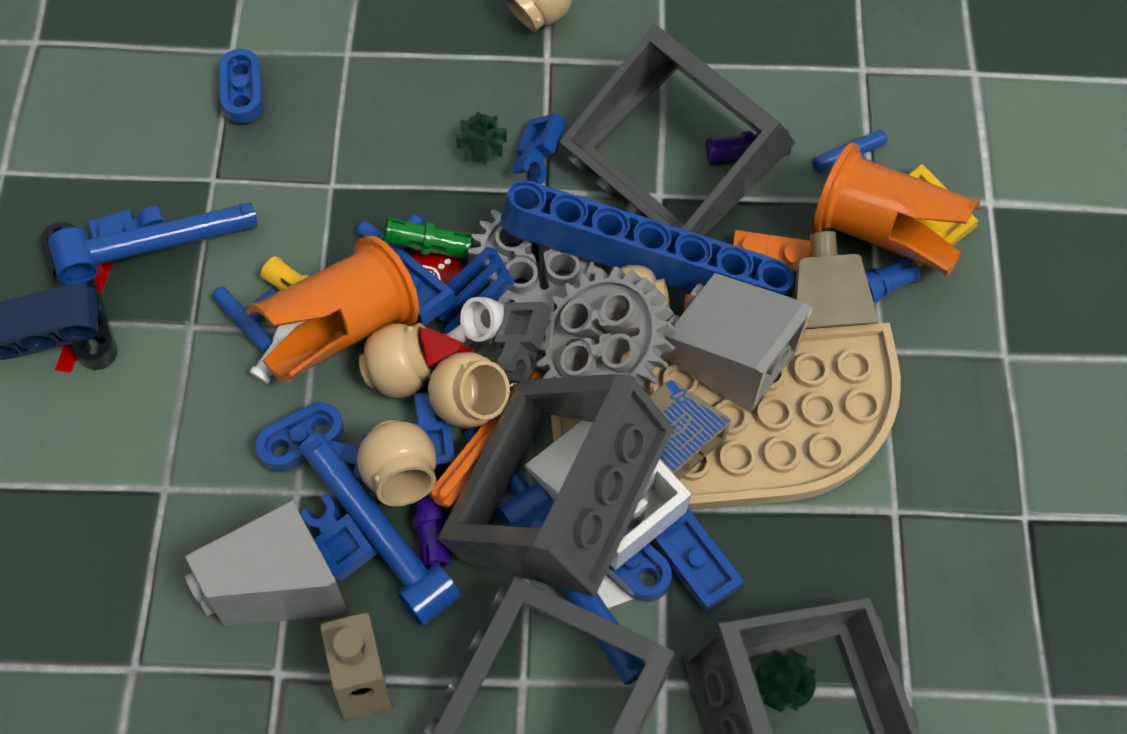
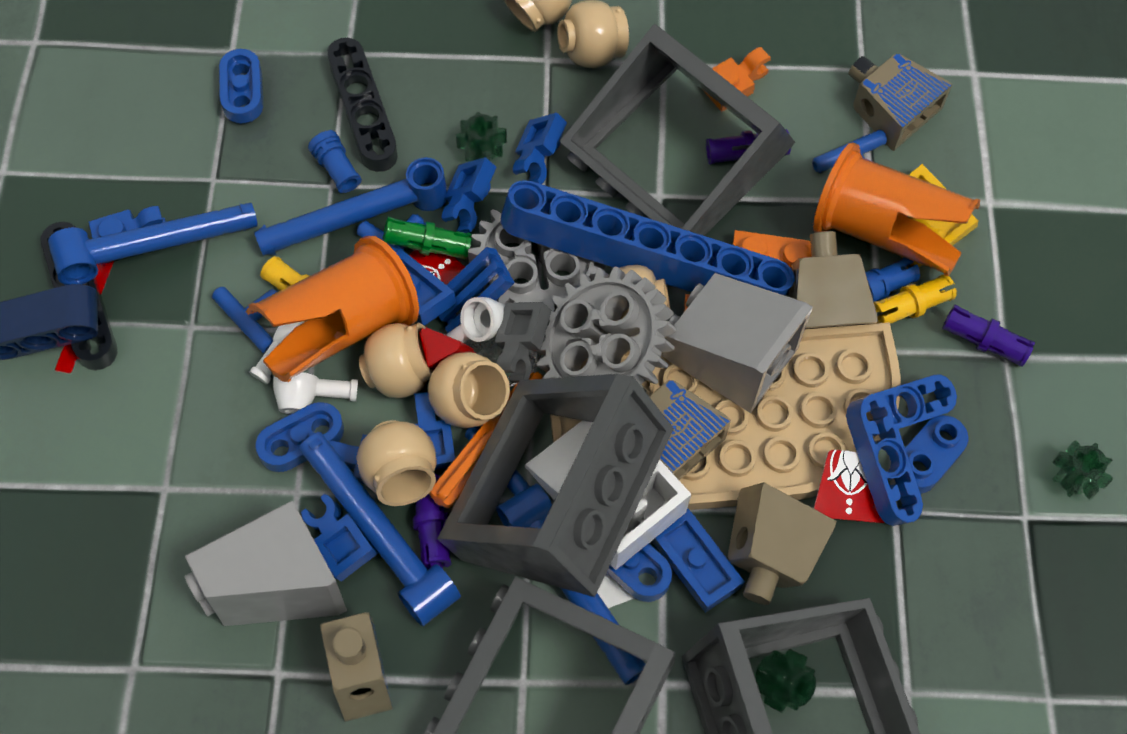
none -> blue piece [254,157,447,256]
none -> white bar [273,372,358,414]
none -> blue pin [308,130,362,193]
none -> black beam [327,37,398,172]
none -> blue plate [442,157,496,233]
none -> tan piece [557,0,629,68]
none -> orange plate [702,47,771,112]
none -> dark tan torso [728,482,837,605]
none -> red sticker [814,450,884,523]
none -> blue beam [846,374,957,526]
none -> dark tan torso [848,54,953,151]
none -> yellow pin [874,274,957,324]
none -> blue plate [905,415,969,494]
none -> dark purple pin [942,304,1035,367]
none -> clear green gear [1053,441,1113,500]

